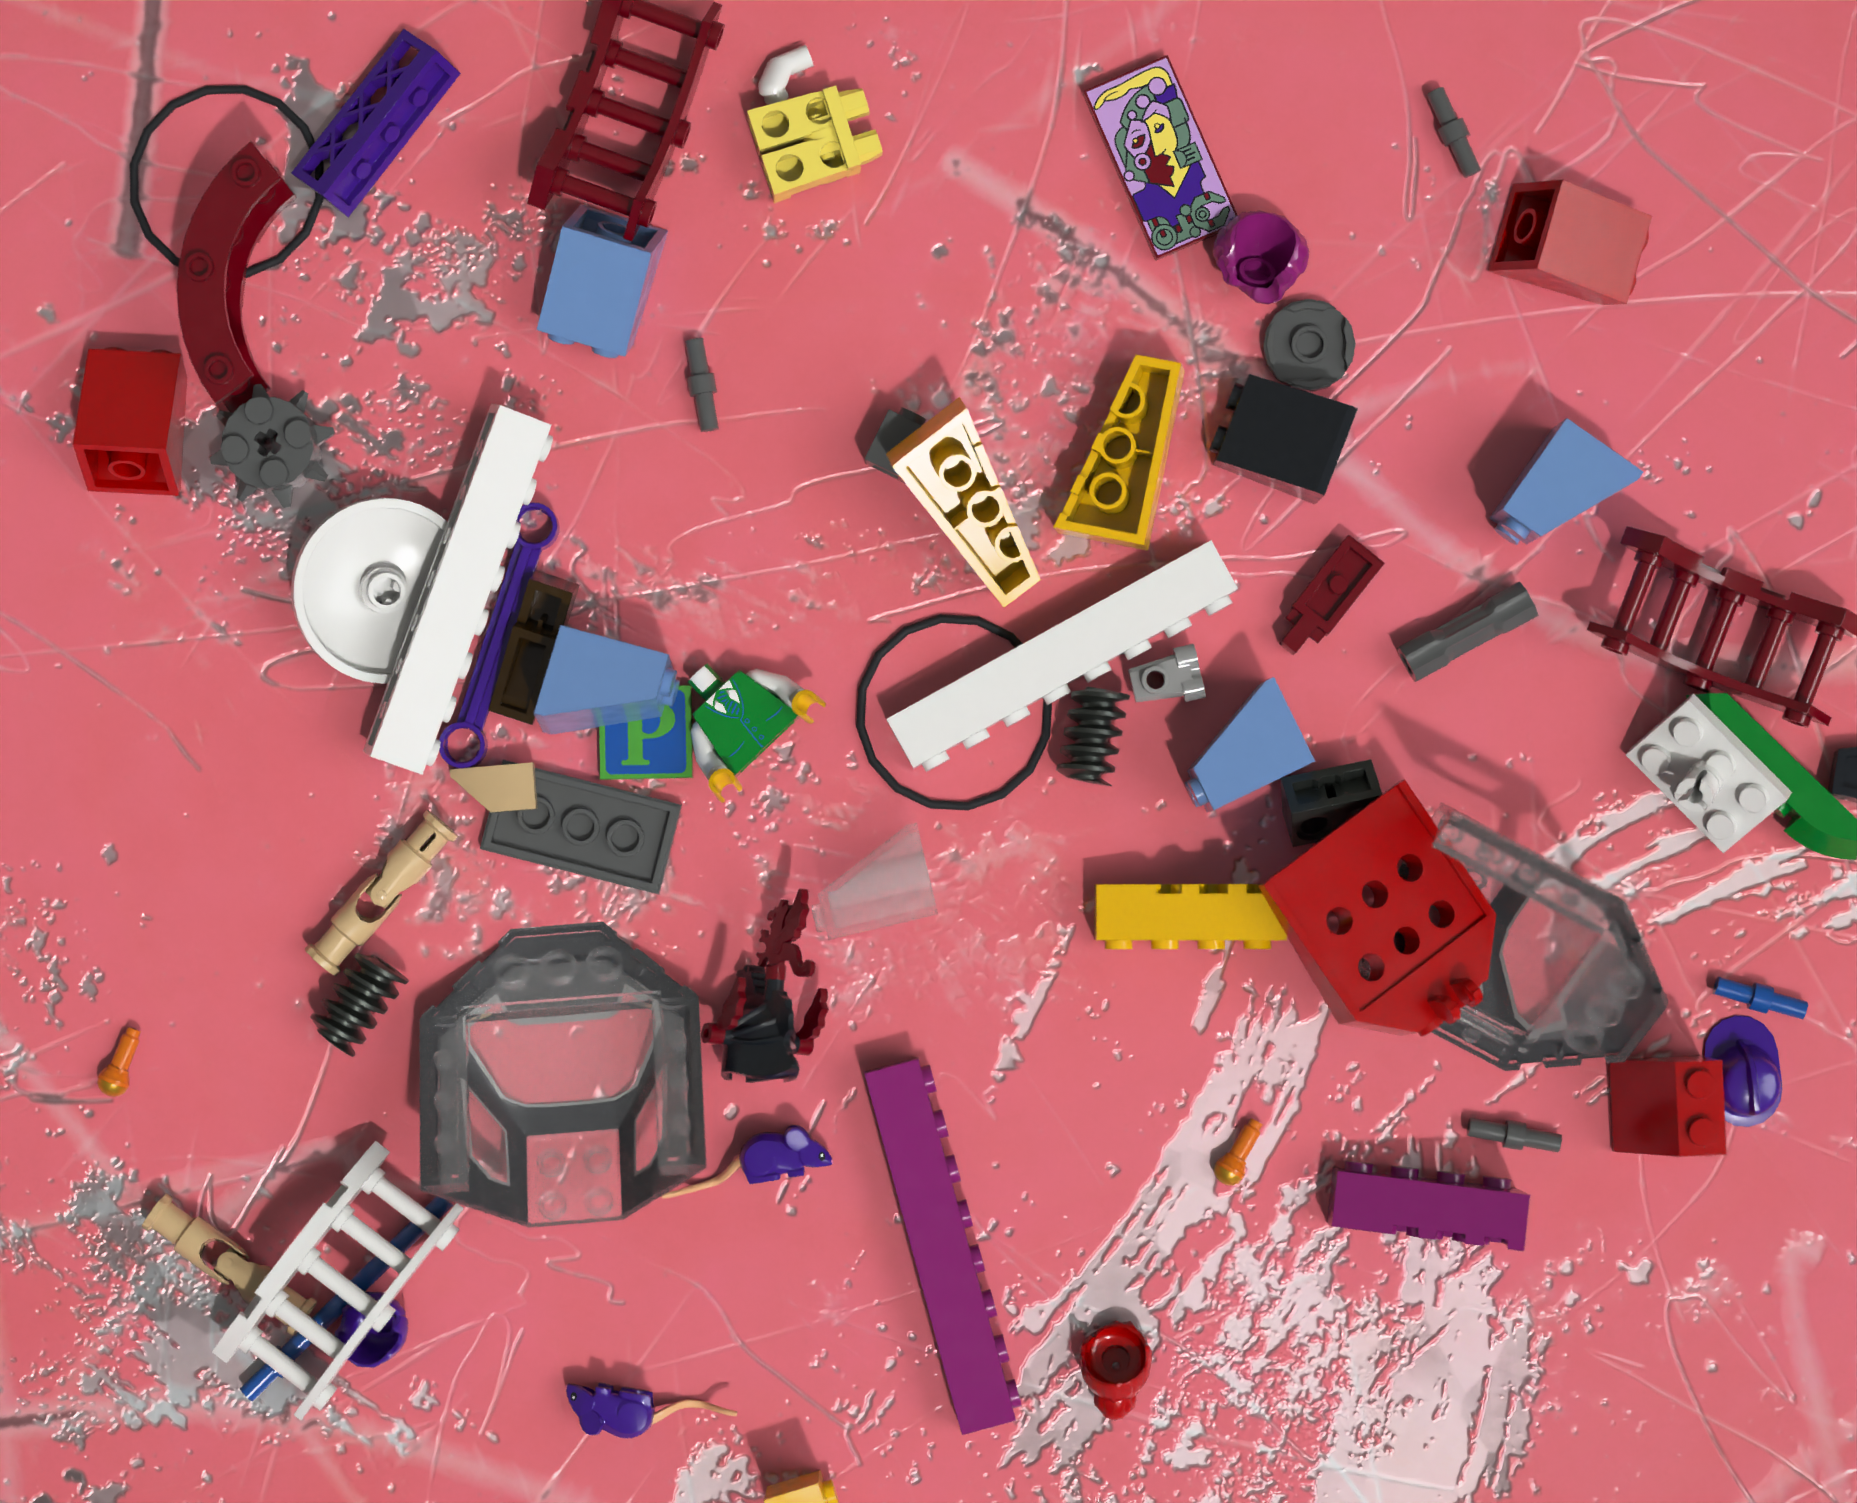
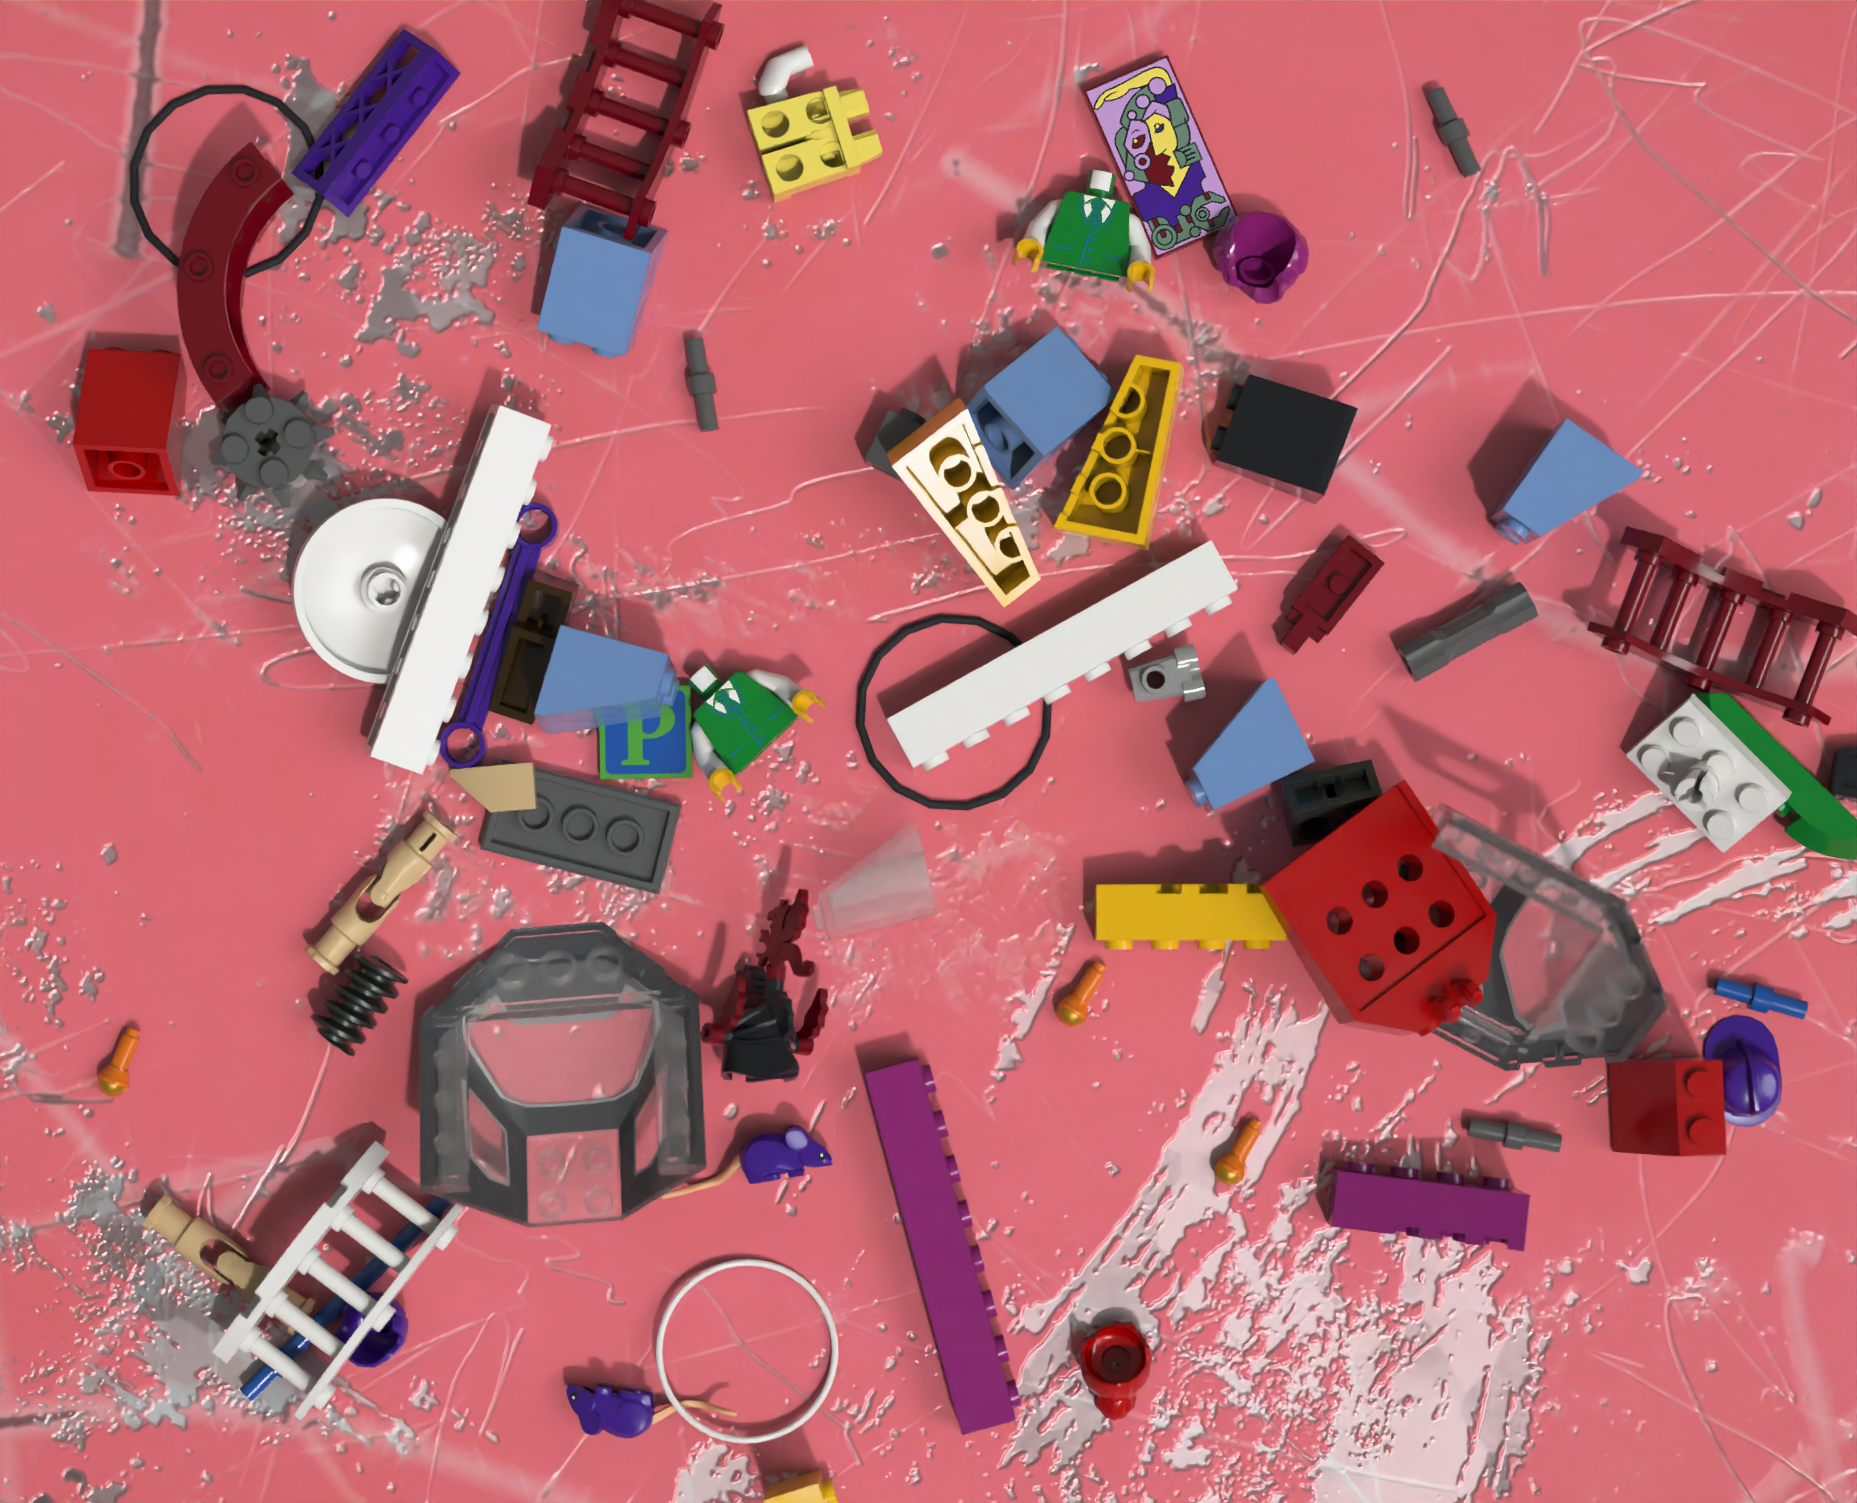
pearl dark grey piece [1056,687,1130,786] -> none
dark grey tile [1263,299,1356,392] -> none
slope [1488,179,1652,305] -> none
none -> white piece [656,1259,839,1444]
none -> medium blue slope [966,326,1117,491]
none -> green torso [1012,170,1155,292]
none -> orange piece [1056,961,1107,1027]

